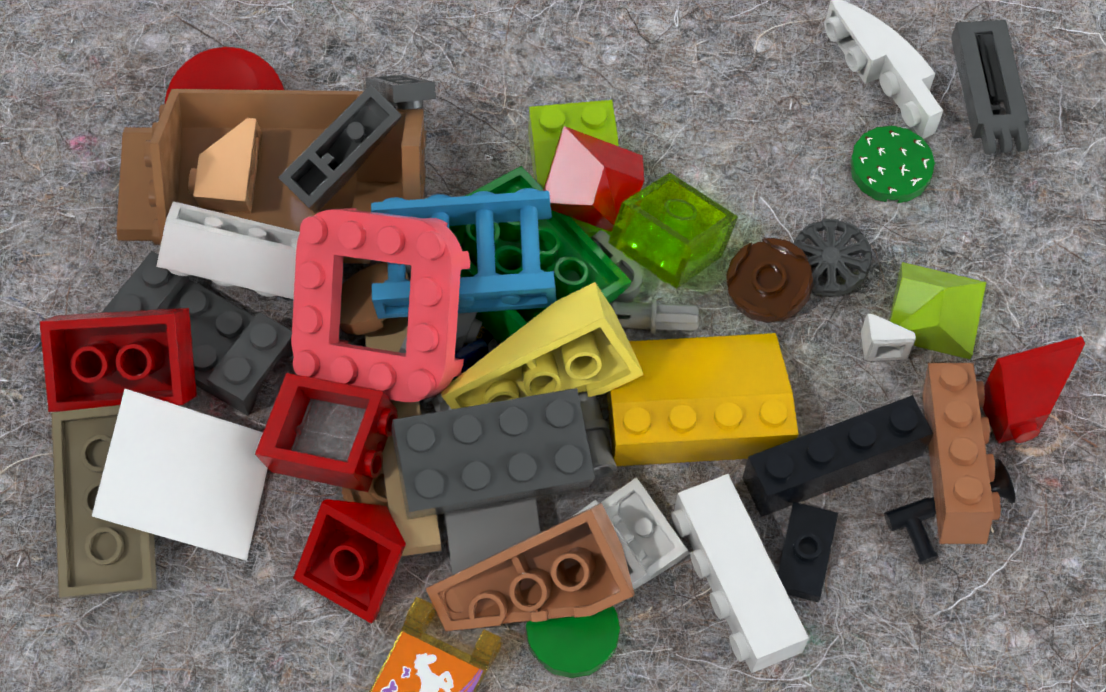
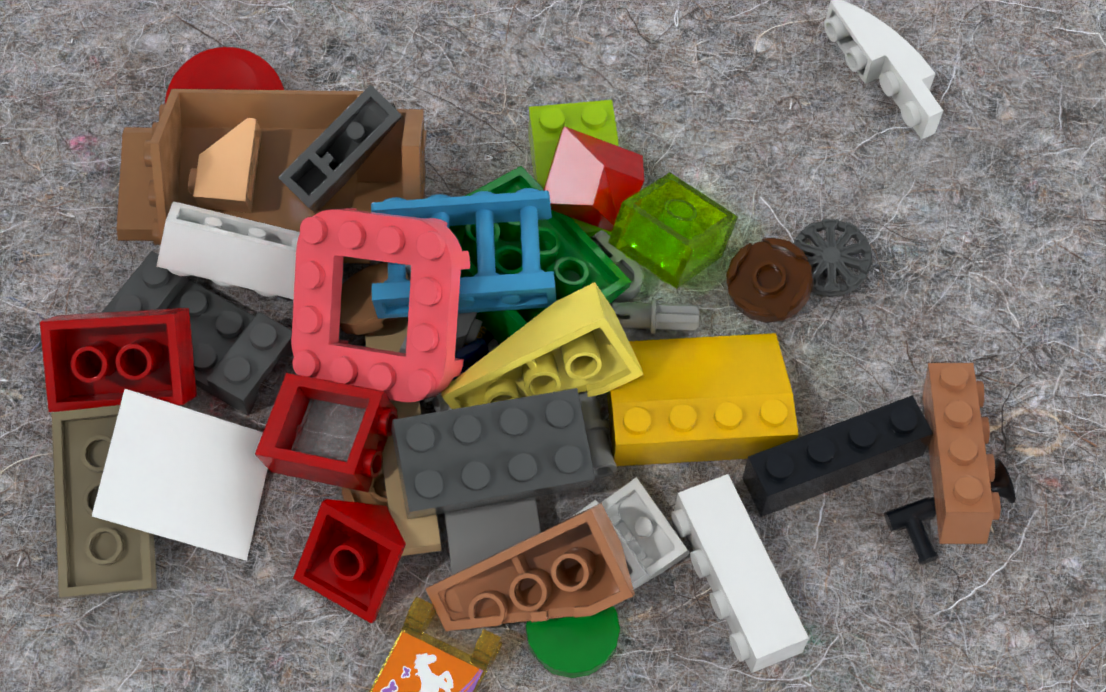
dark grey plate [365,74,436,110] -> none
black plate [777,502,838,602] -> none
green tile [850,126,935,203] -> none
white slope [861,314,916,361] -> none
lime slope [889,262,986,360] -> none
dark grey hinge [951,20,1029,154] -> none
red slope [983,336,1086,444] -> none

